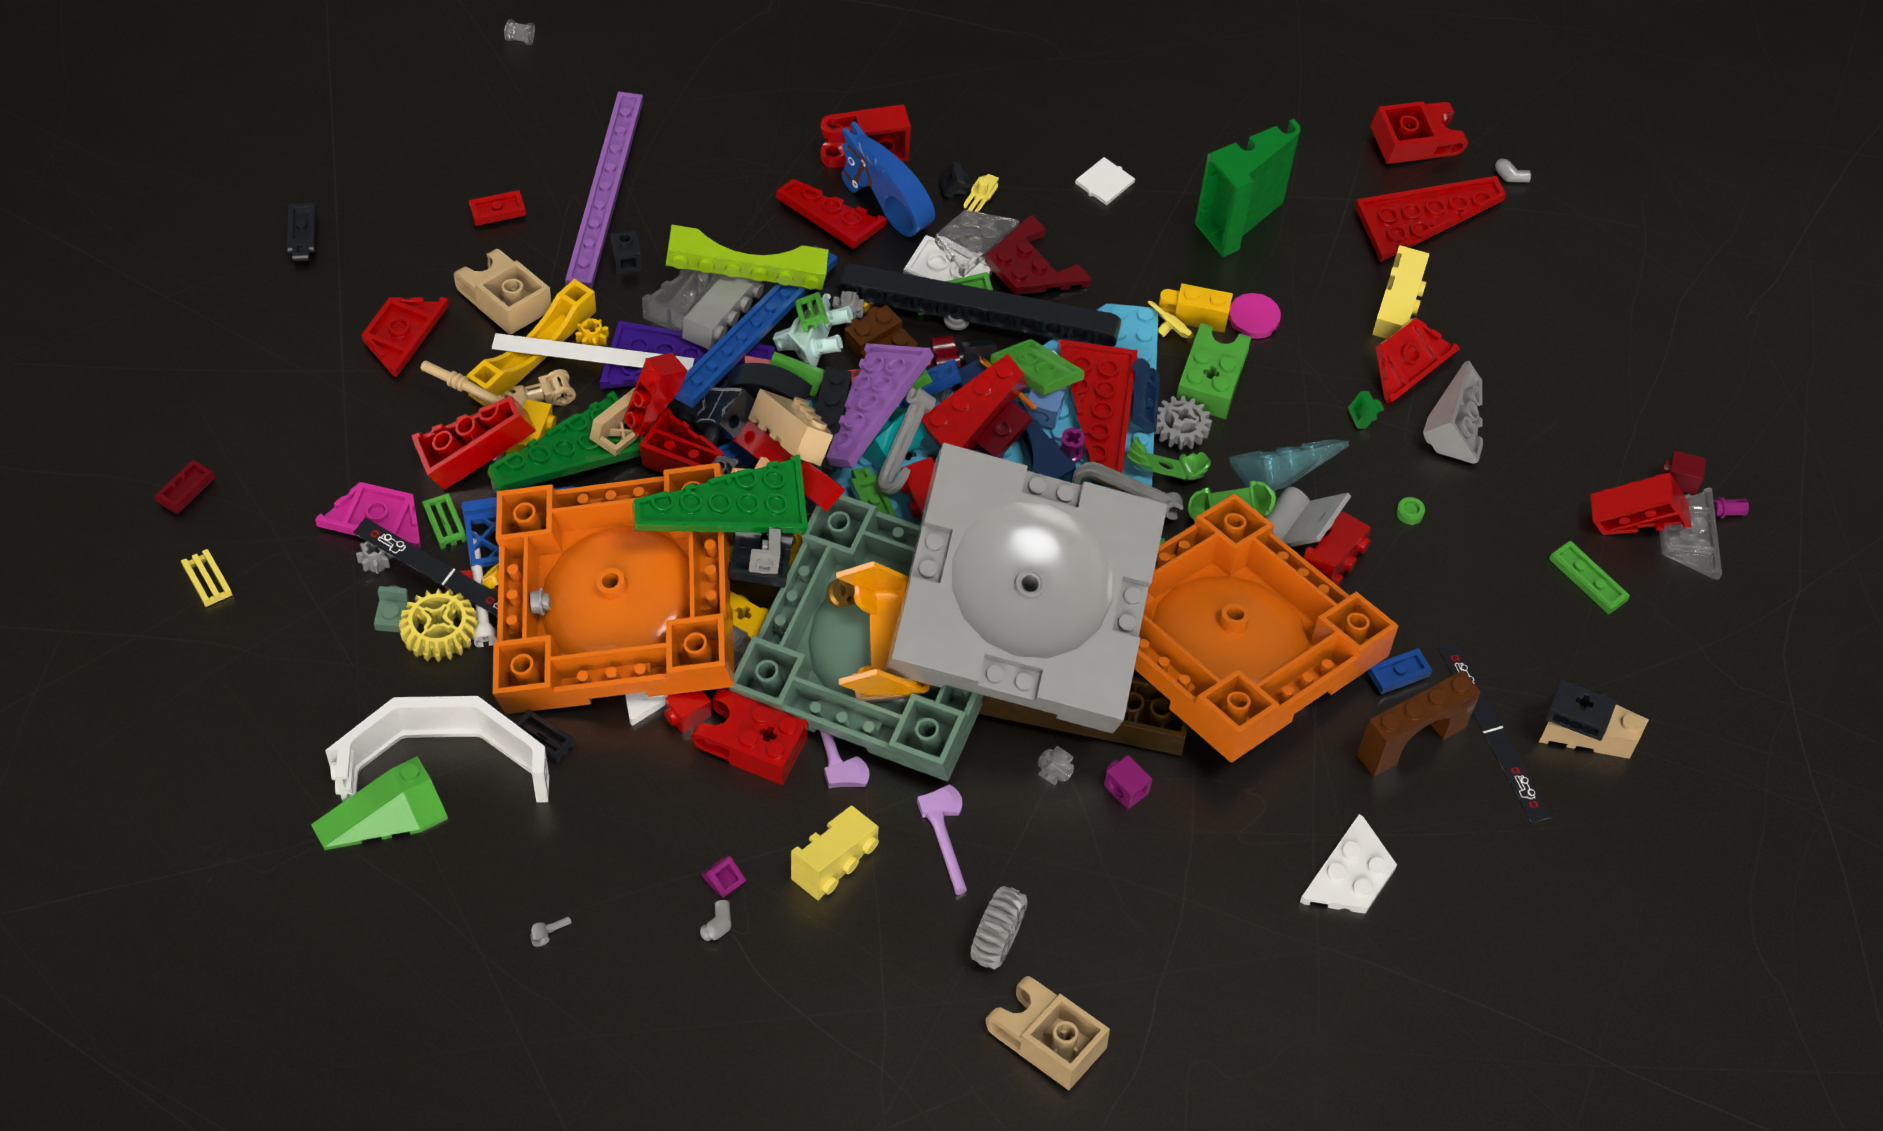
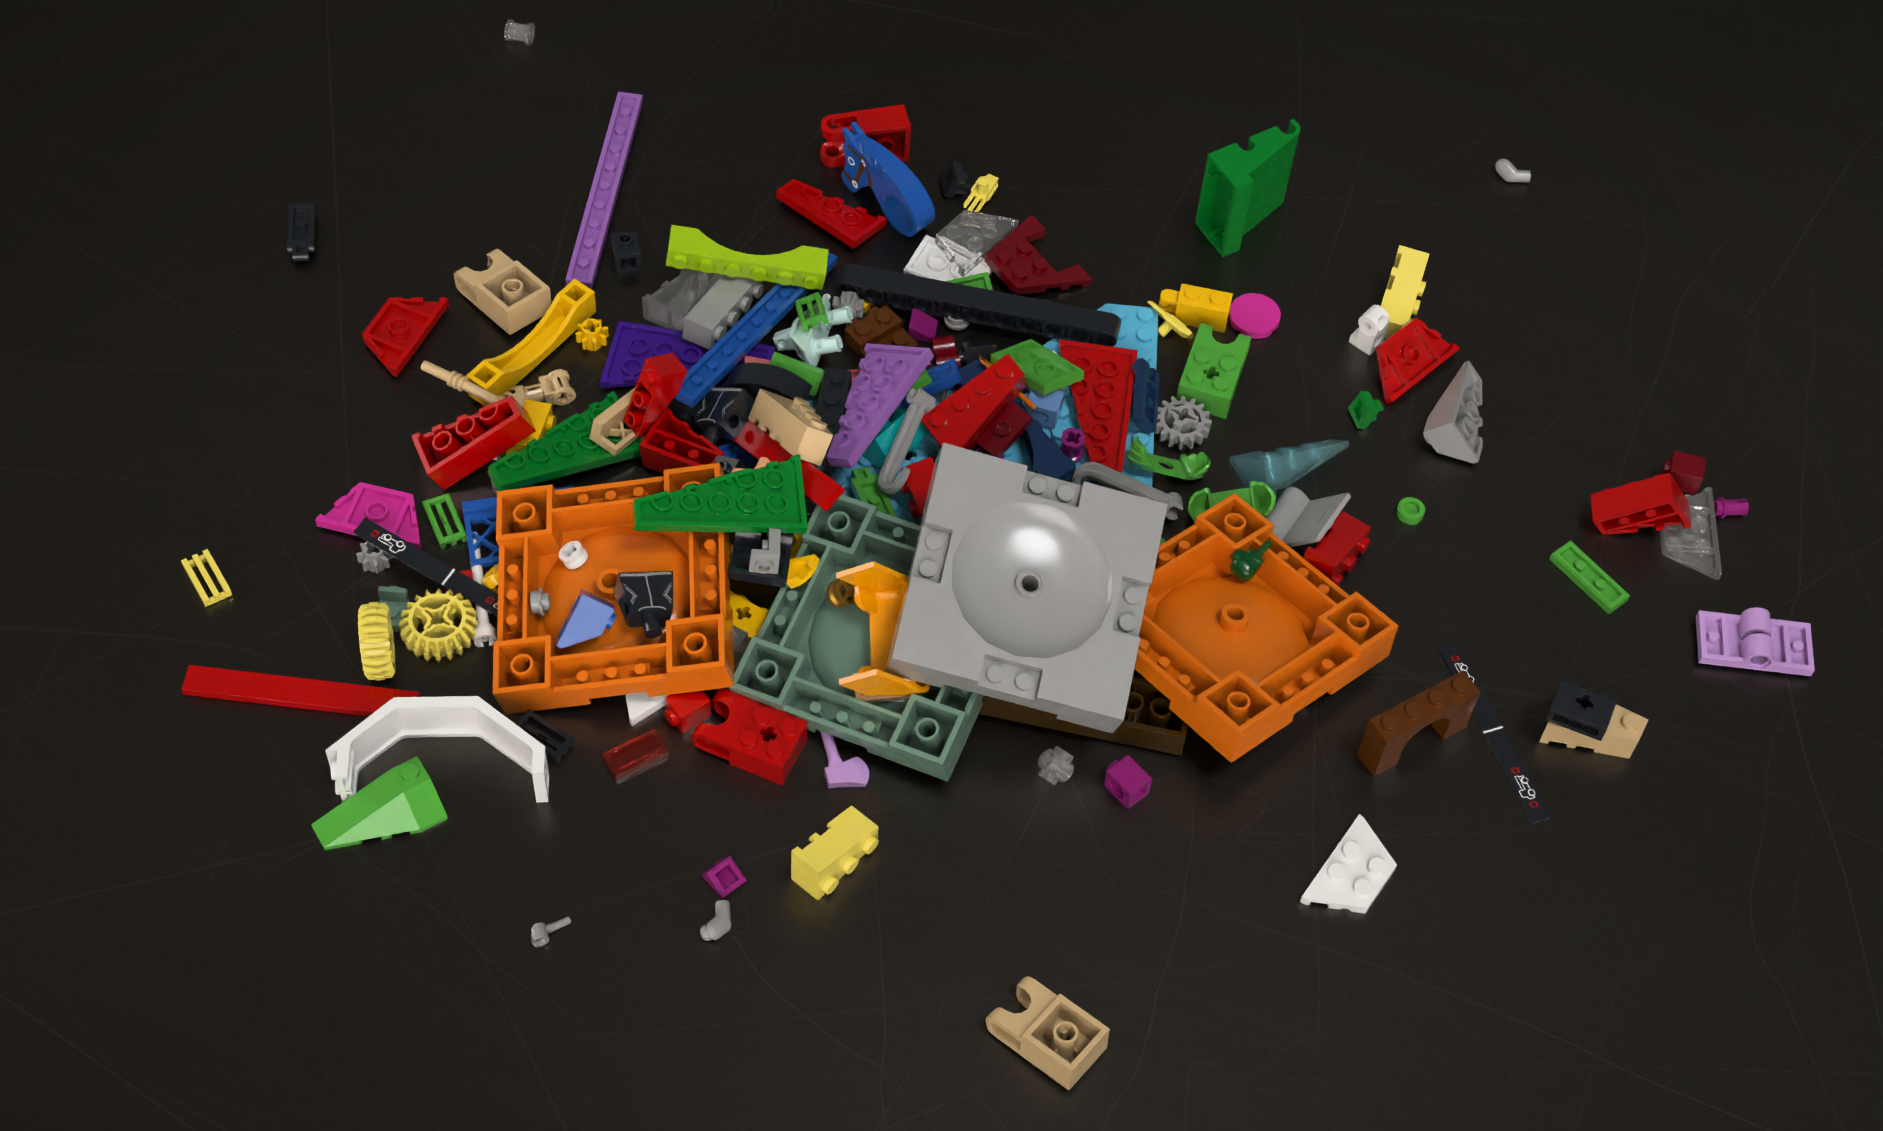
dark red plate [155,459,216,515] -> none
red plate [469,190,526,226] -> none
white sticker [491,333,694,370] -> none
lavender piece [917,785,967,895] -> none
light grey gear [970,886,1028,969] -> none
white piece [1075,157,1135,206] -> none
red wing [1355,176,1506,262] -> none
blue plate [1367,648,1433,694] -> none
red brick [1370,101,1468,164] -> none
none -> red tile [181,665,421,717]
none -> light yellow gear [358,602,396,681]
none -> slope [555,589,617,648]
none -> white bush [559,541,588,569]
none -> clear red tile [602,729,669,781]
none -> black torso [613,571,673,638]
none -> yellow tile [786,554,820,589]
none -> magenta slope [909,308,938,343]
none -> dark green piece [1230,539,1273,581]
none -> white leg [1349,305,1389,356]
none -> lavender plate [1696,607,1815,676]

